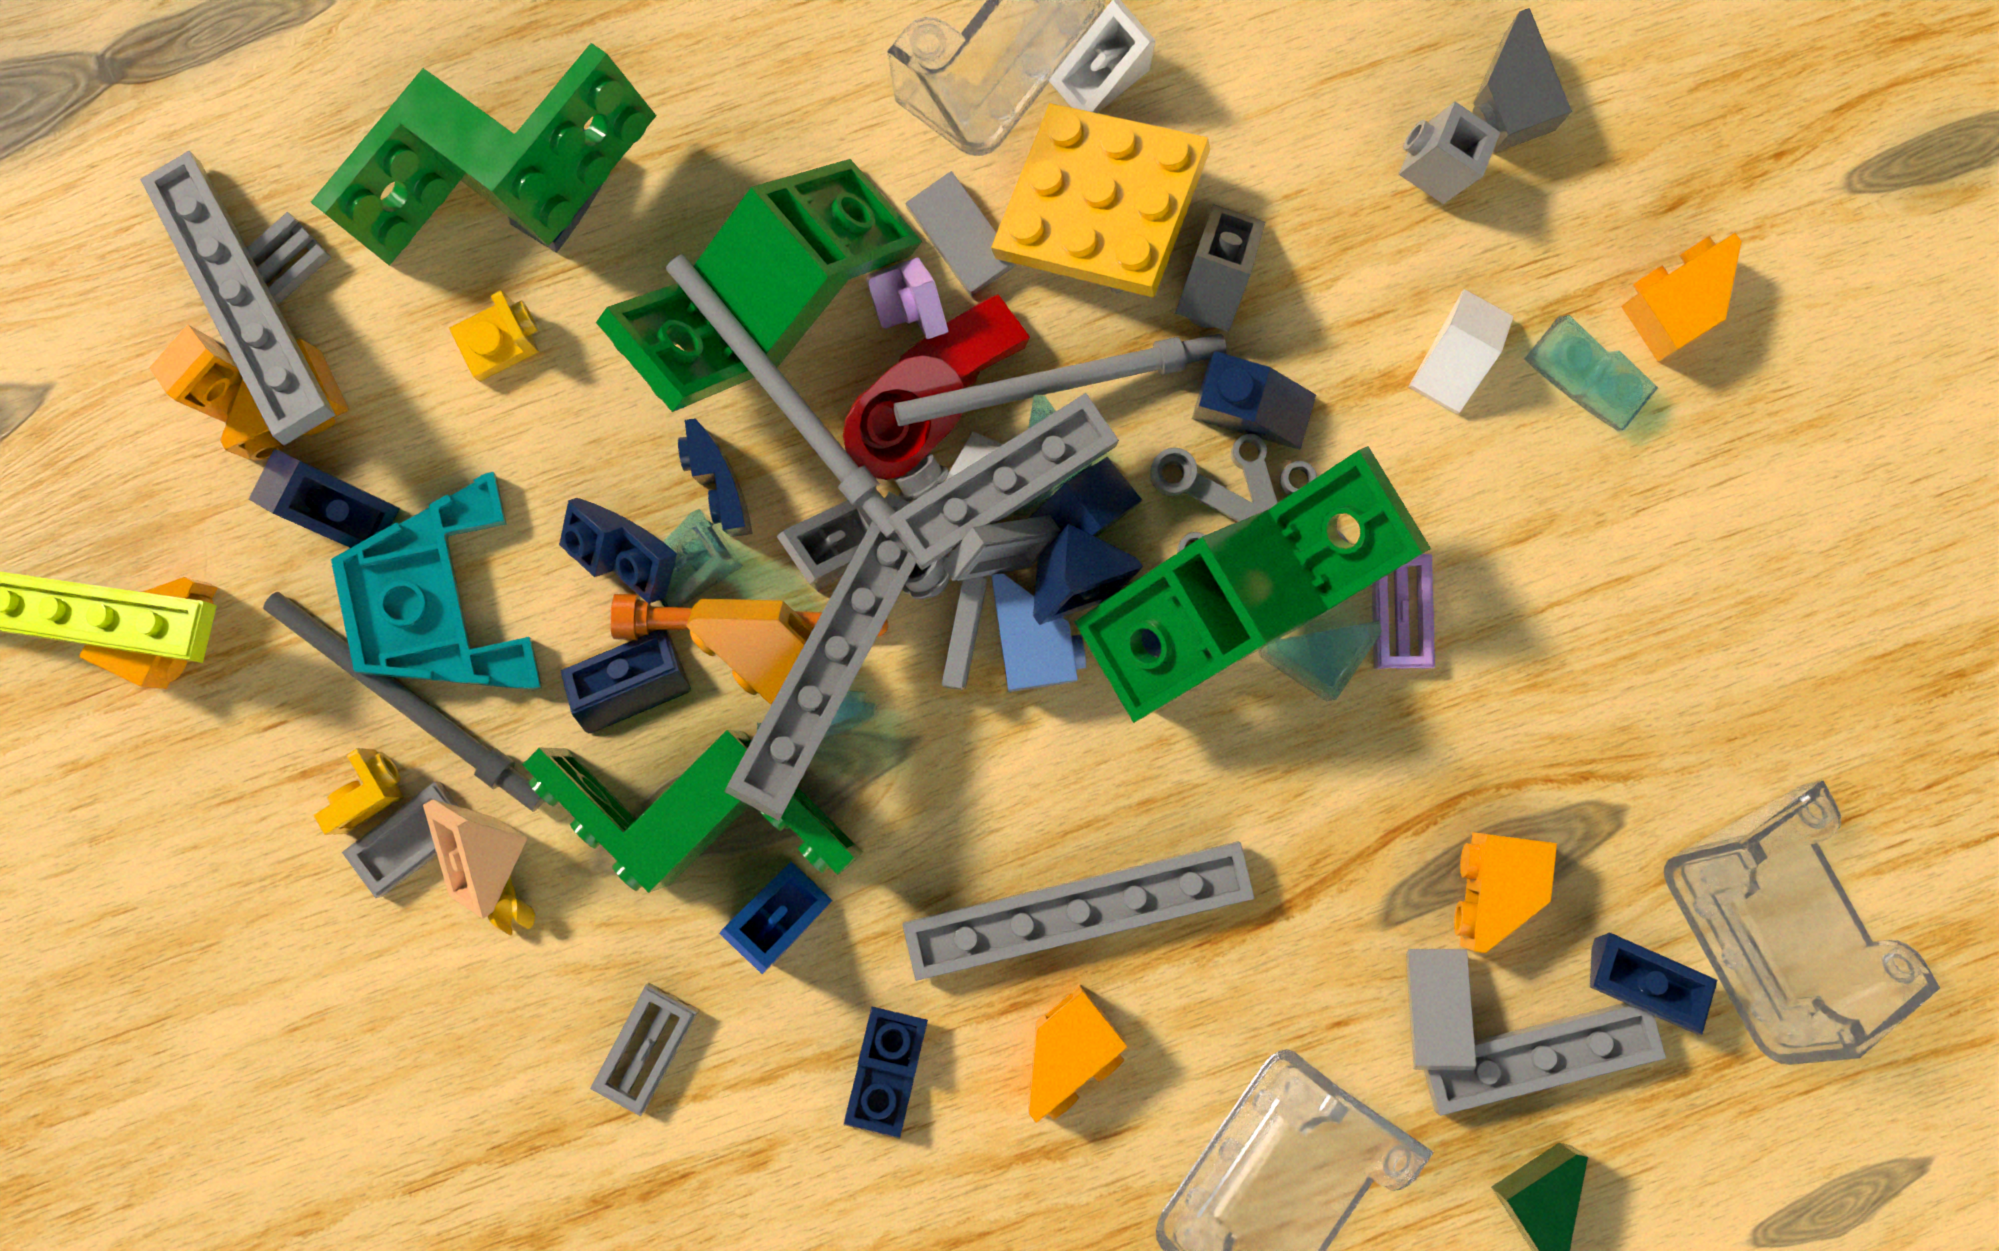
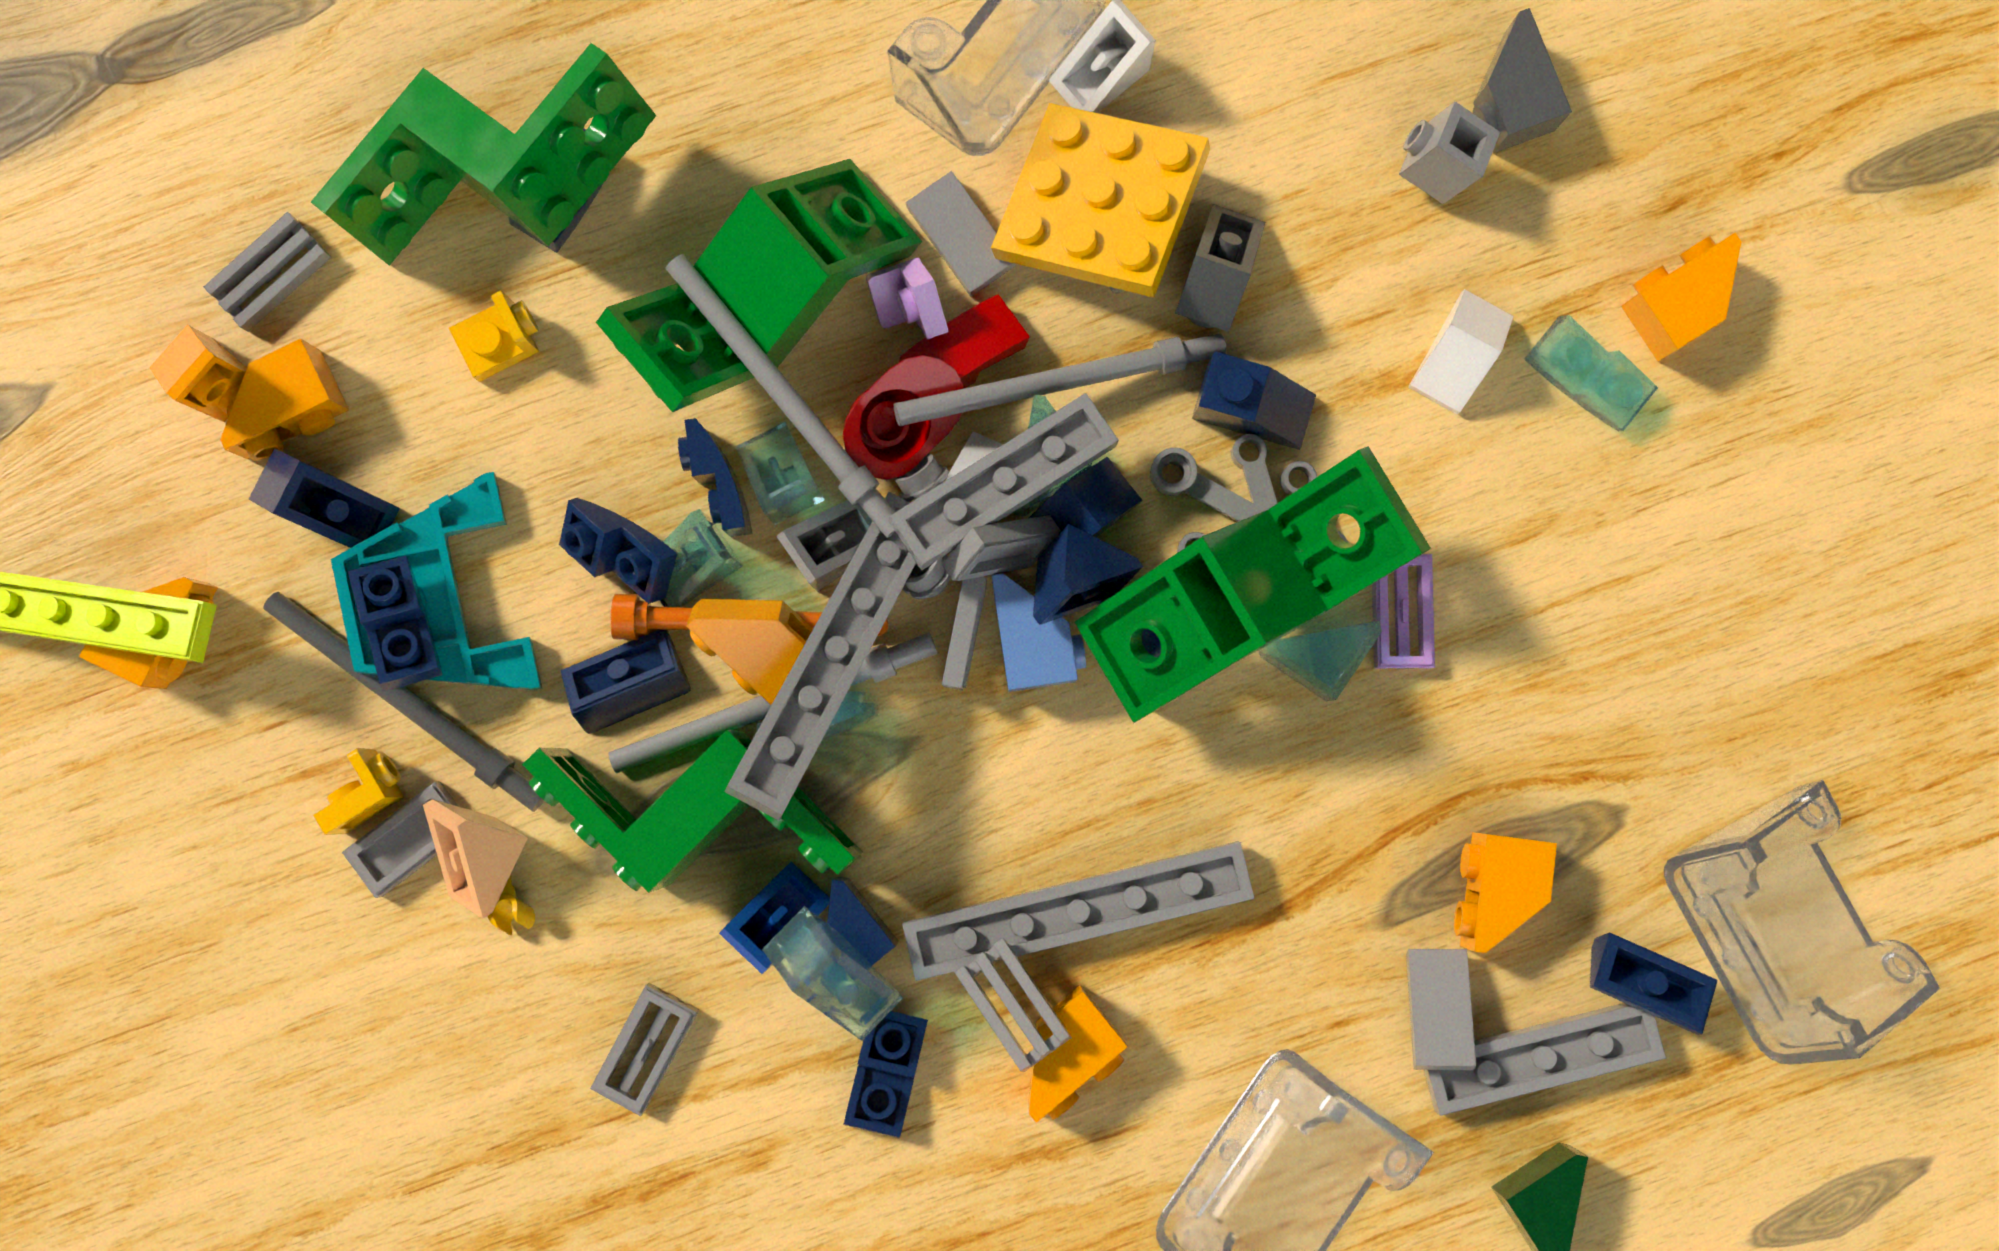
light grey plate [140,151,335,445] -> none
none -> dark blue slope [348,555,443,692]
none -> light grey bar [609,633,938,773]
none -> clear light blue slope [735,422,825,525]
none -> clear light blue slope [762,906,903,1041]
none -> dark blue slope [819,877,899,1000]
none -> light grey tile [954,938,1072,1072]

